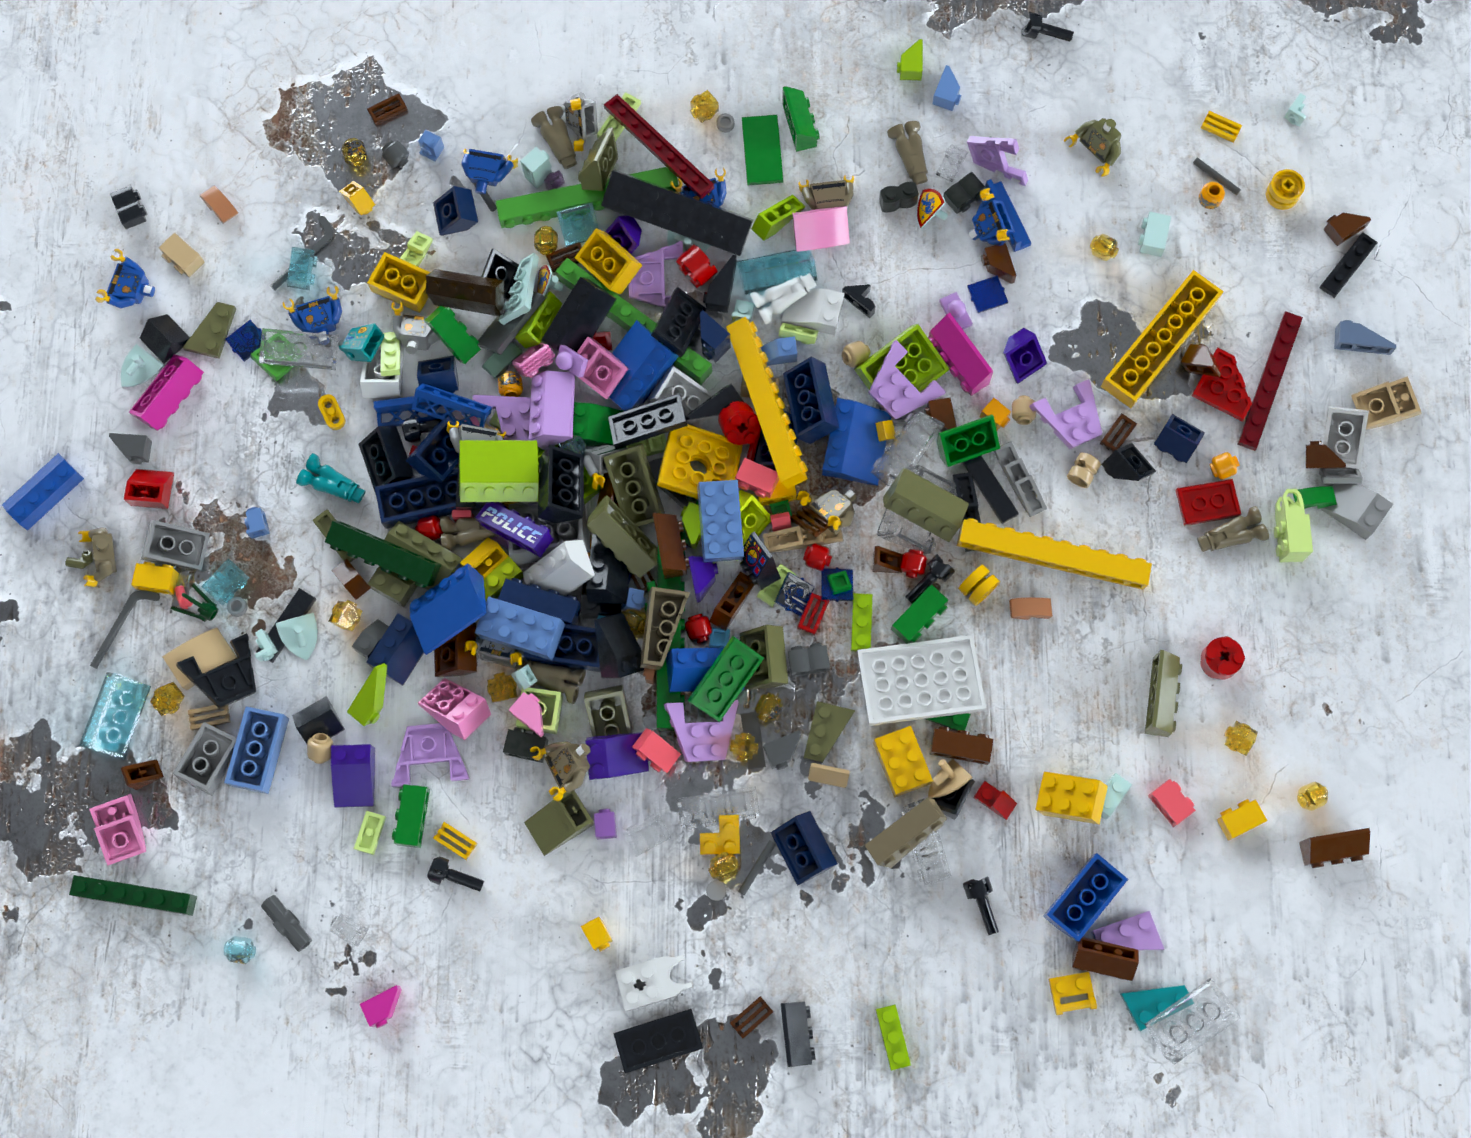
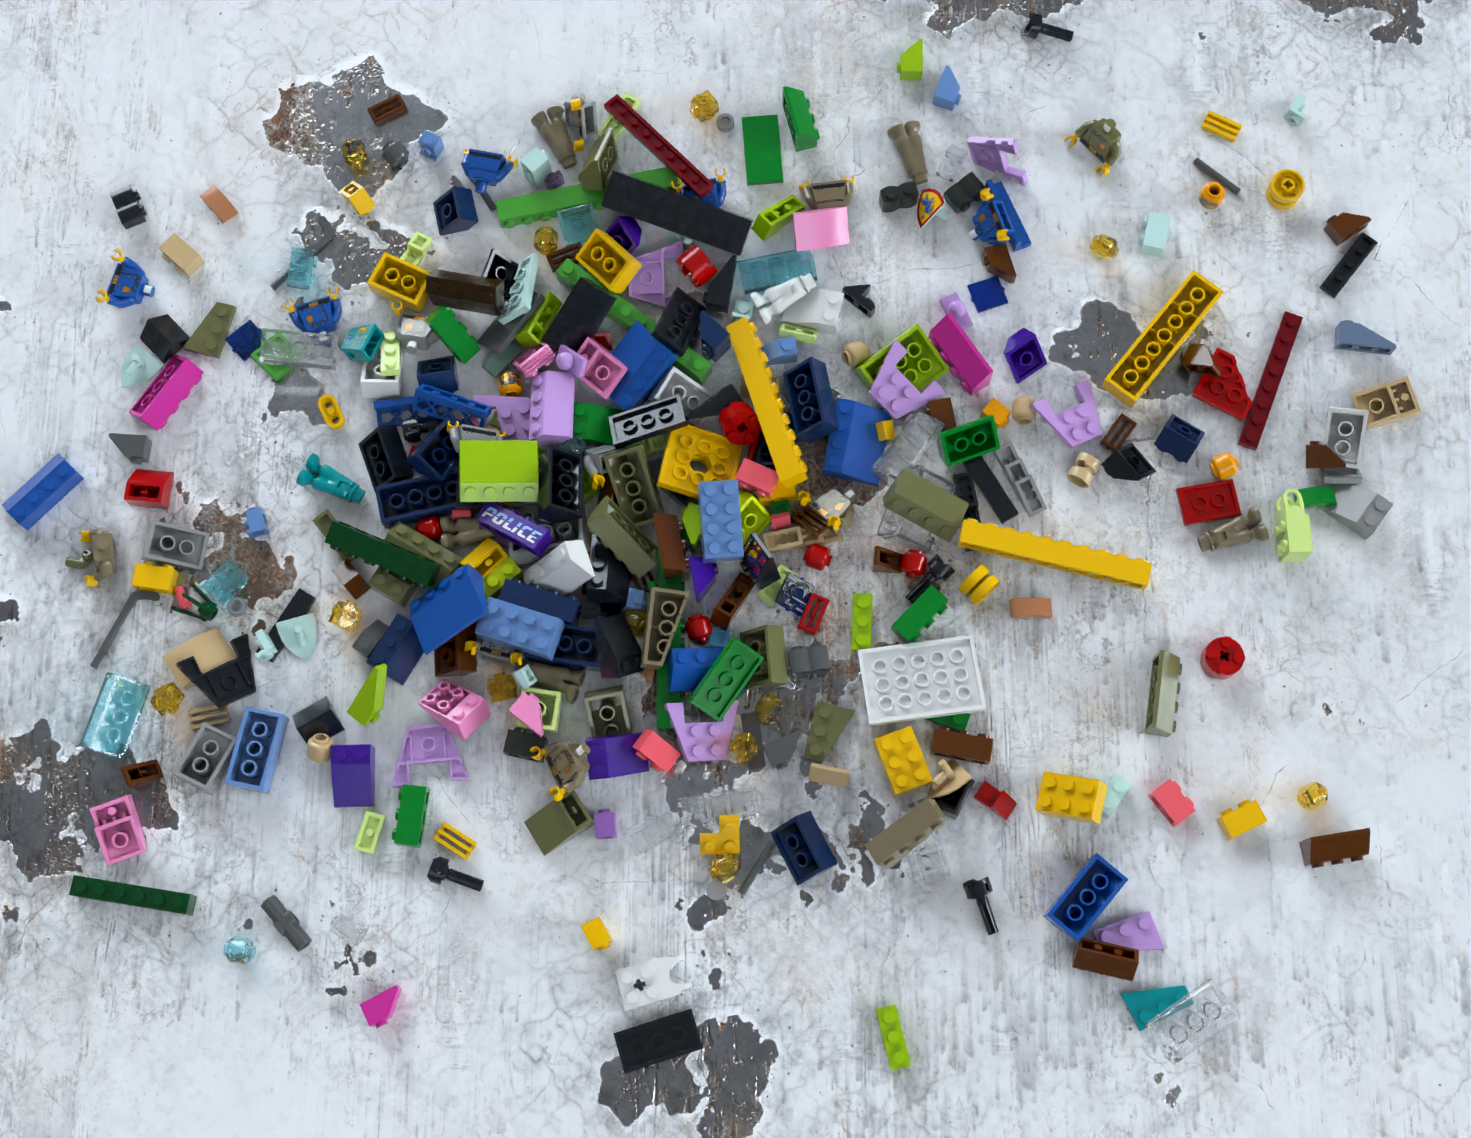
shield [537,265,563,296] -> none
reddish brown tile [730,996,774,1039] -> none
black slope [781,1002,816,1067] -> none
clear blue piece [821,567,853,602] -> none
green tile [827,570,852,595] -> none
yellow plate [1048,972,1097,1015] -> none
clear yellow brick [1224,721,1258,756] -> none

